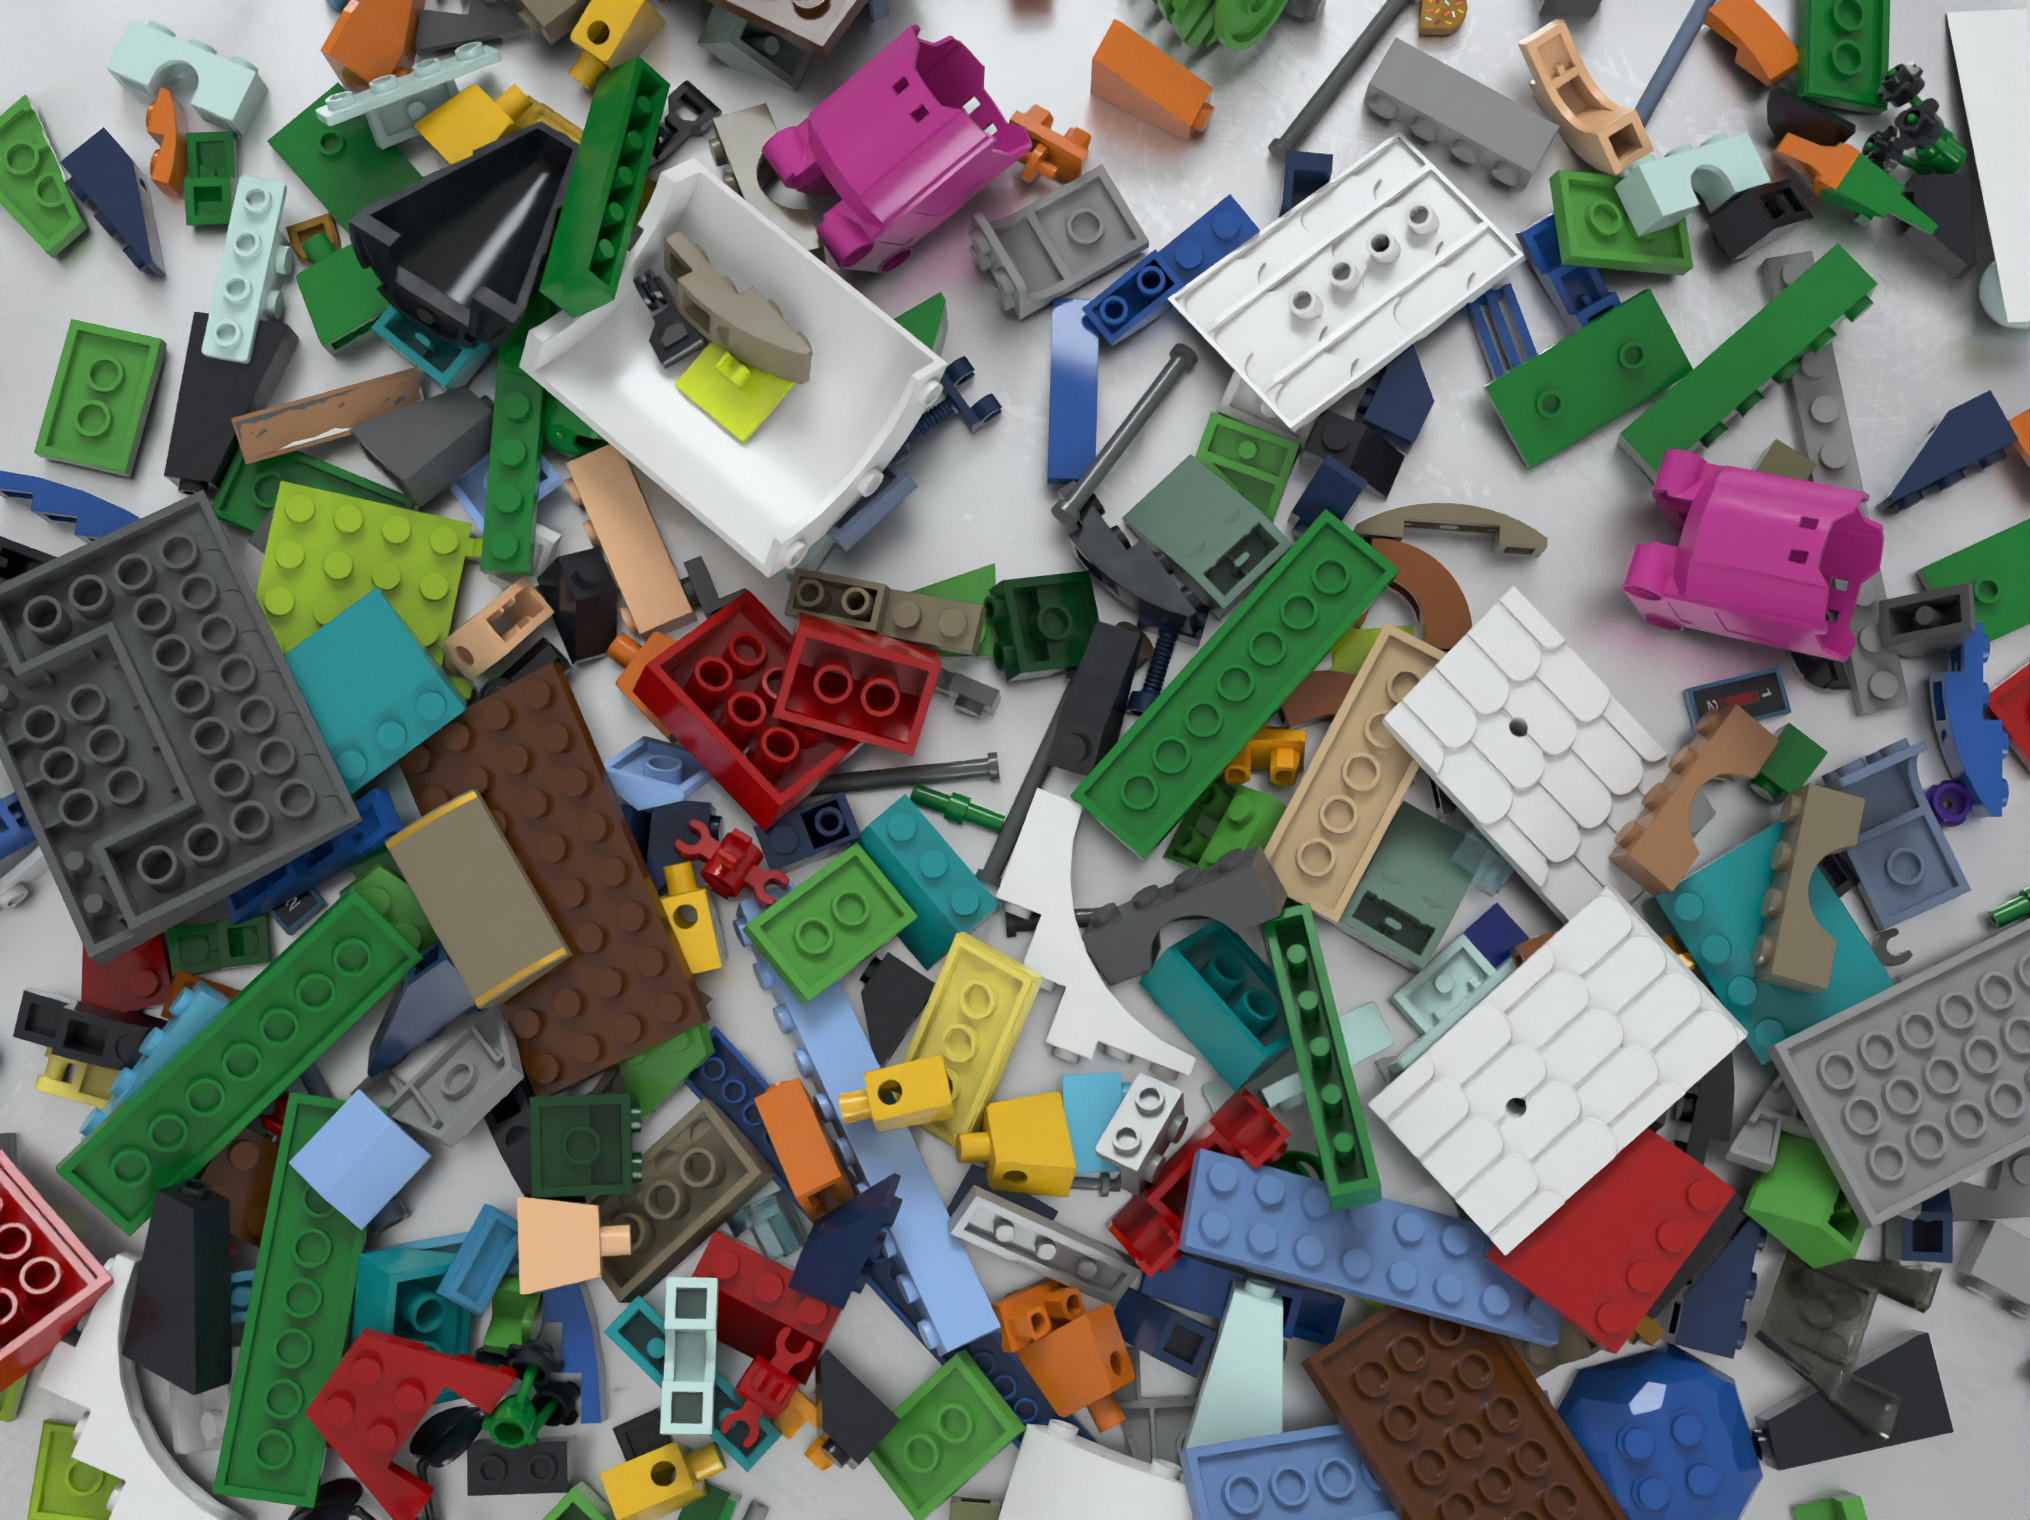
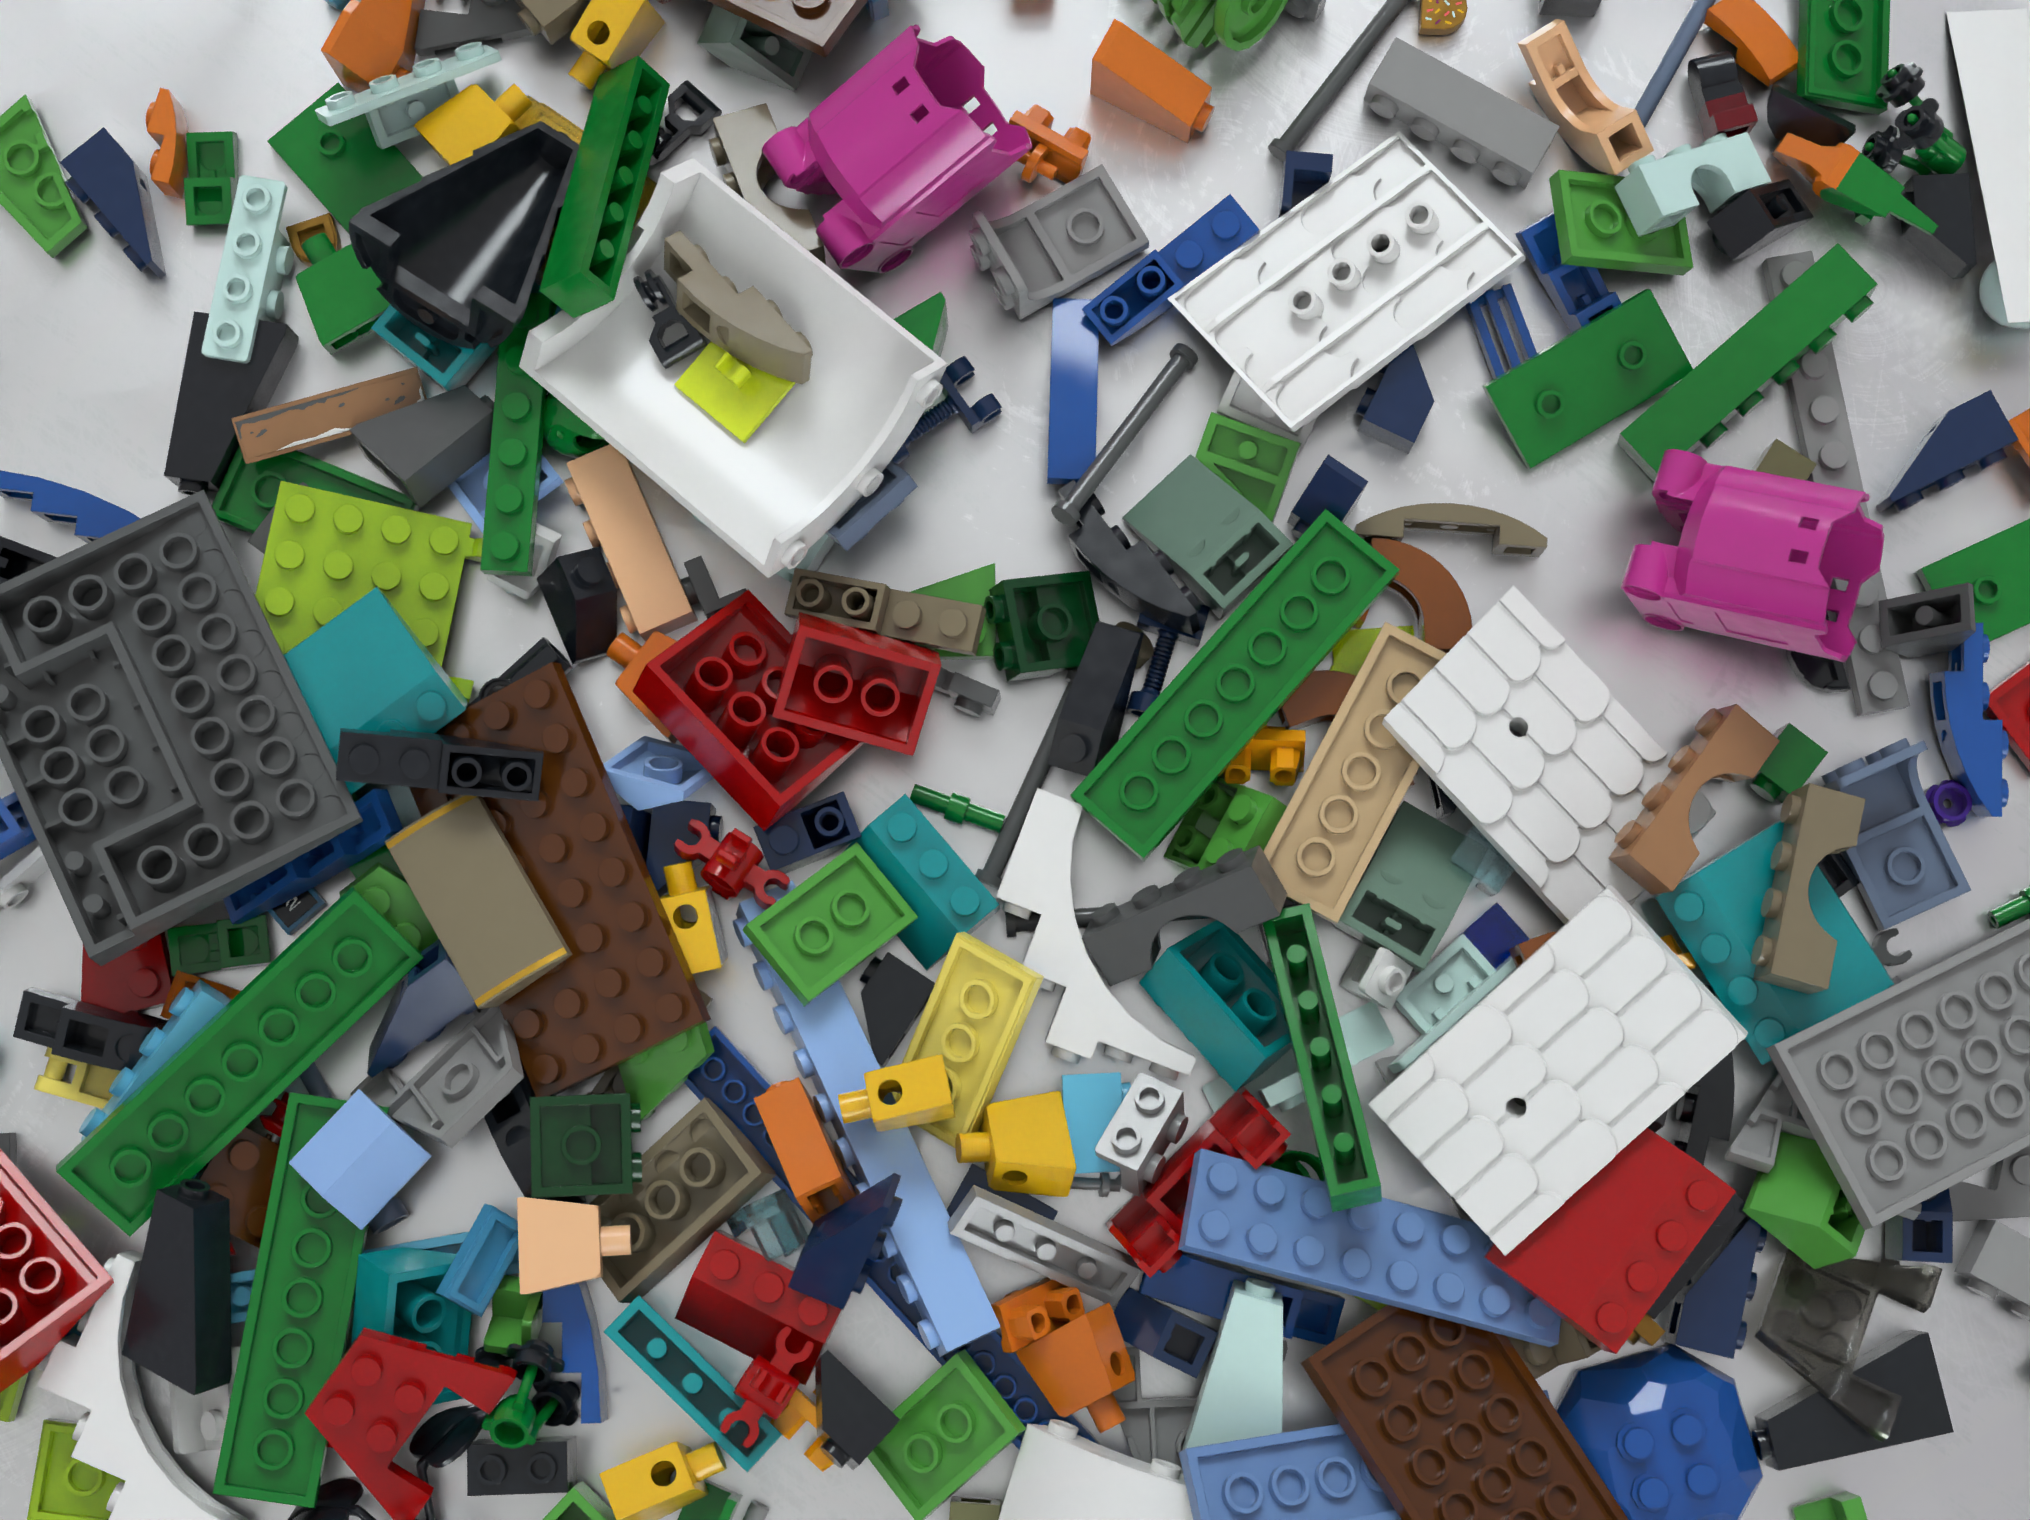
bright green plate [34,319,167,477] -> none
light aqua arch [106,19,268,138] -> none
light nougat torso [440,576,554,681] -> none
black tile [612,1407,674,1462] -> none
light aqua arch [660,1277,719,1435] -> none
dark grey bar [808,752,1000,796] -> none
black slope [1300,409,1405,500] -> none
tile [1683,667,1791,736] -> none
none -> black slope [336,728,544,801]
none -> white bracket [1339,943,1413,1010]
none -> leg [1687,50,1758,141]

